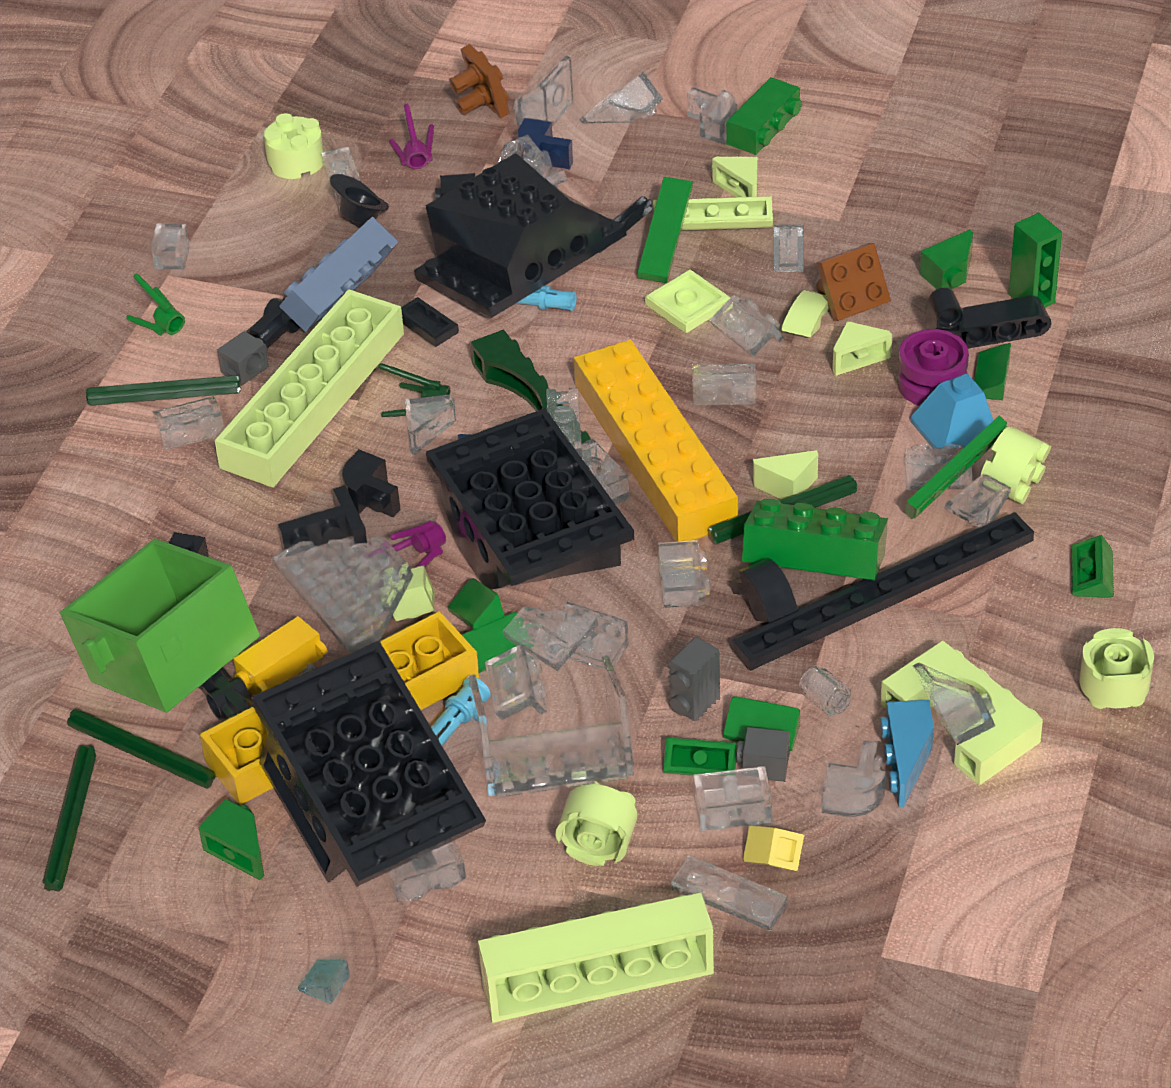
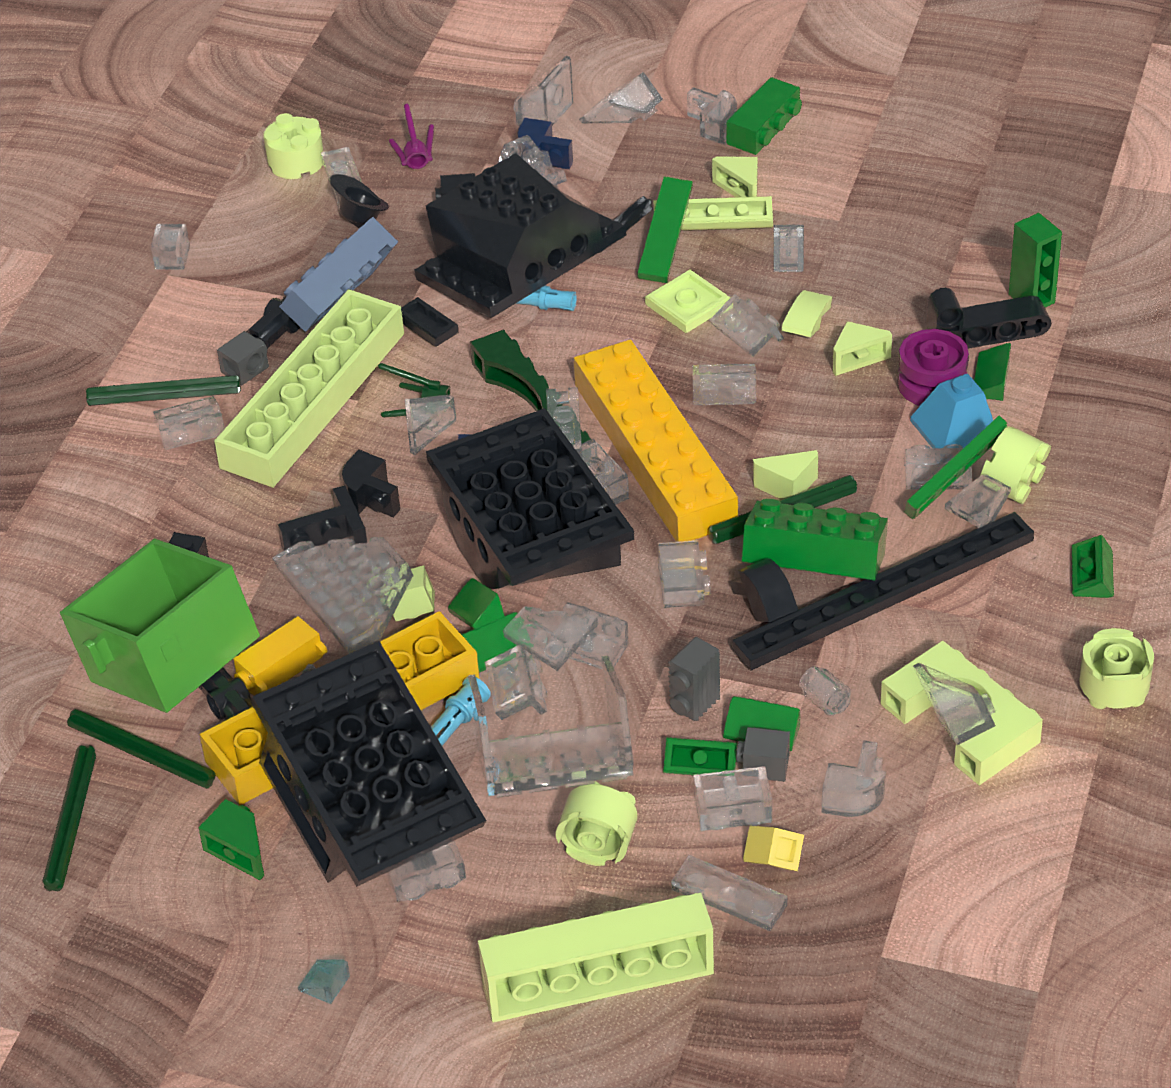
green plant [126,274,185,336] -> none
magenta plant [370,520,446,568] -> none
dark orange plate [449,44,510,119] -> none
dark orange plate [816,243,891,321] -> none
dark azure slope [880,700,934,807] -> none
green slope [920,229,973,289] -> none

